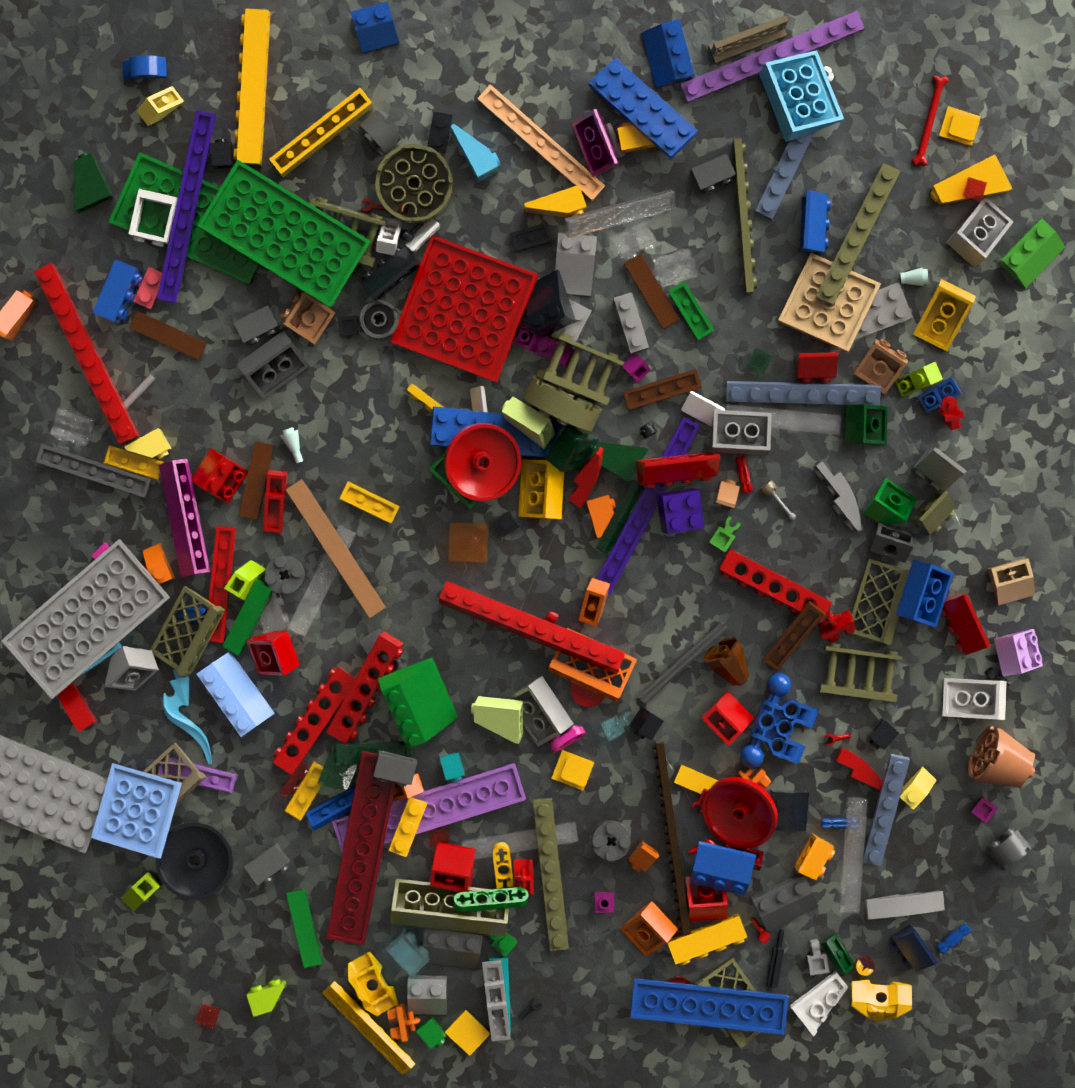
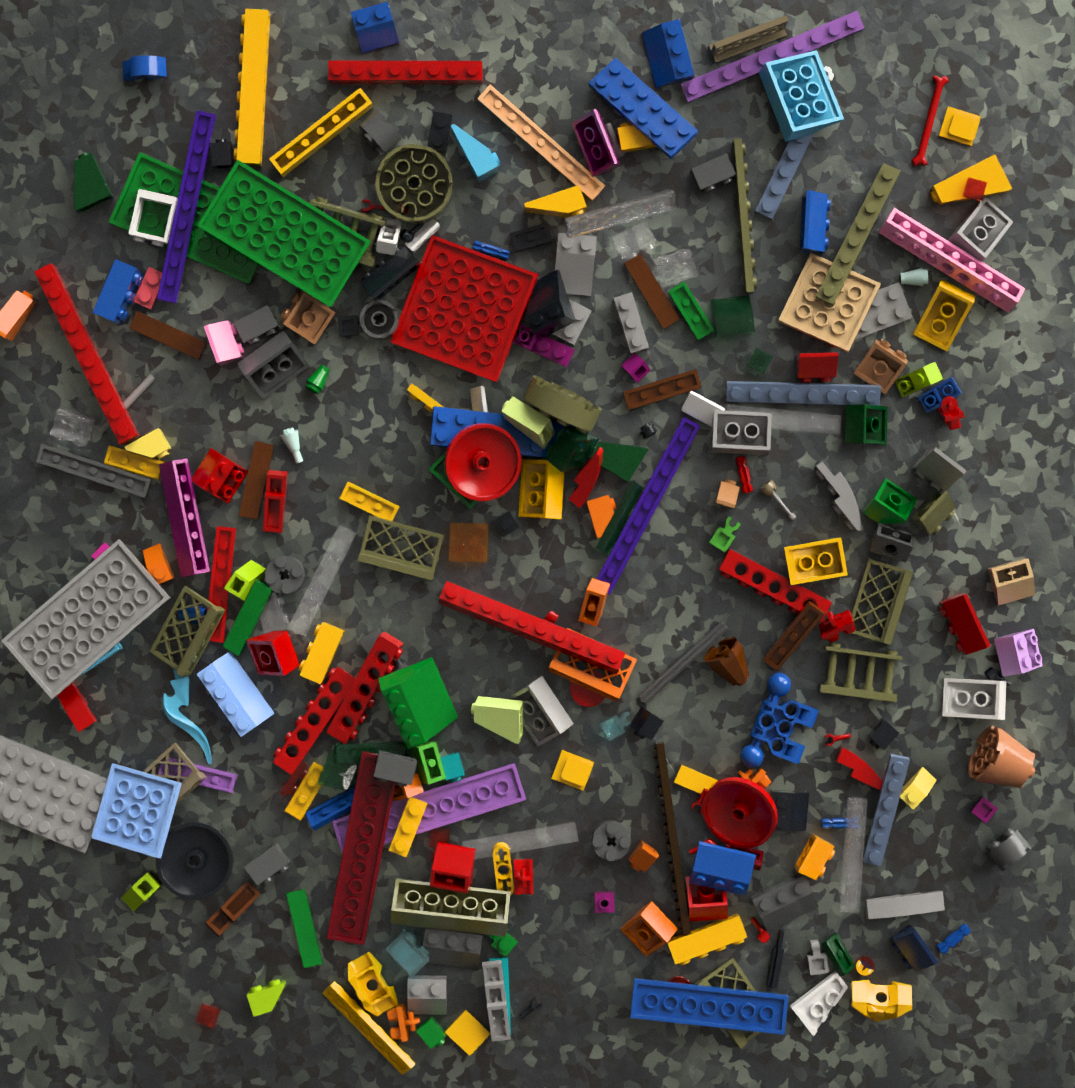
light grey slope [105,646,159,691] -> none
light yellow slope [137,87,184,126] -> none
medium nougat tile [286,479,386,618] -> none
green beam [453,887,528,912] -> none
olive plate [533,798,569,951] -> none
olive fence [536,332,624,405] -> none
dark pink plate [549,725,586,753] -> none
red slope [636,452,720,488] -> none
dark purple brick [656,488,705,534] -> none
red slope [700,690,754,746] -> none
blue brick [896,559,954,628] -> none
bright green slope [998,218,1065,289] -> none
none -> bright pink slope [204,320,244,366]
none -> reddish brown slope [204,880,261,937]
none -> yellow brick [298,622,345,684]
none -> green cone [305,364,330,394]
none -> red brick [328,60,483,85]
none -> olive fence [358,515,444,580]
none -> bright green brick [412,741,446,785]
none -> blue axle [472,241,510,261]
none -> clear green slope [711,295,755,338]
none -> yellow slope [784,537,848,585]
none -> bright pink brick [878,208,1025,313]

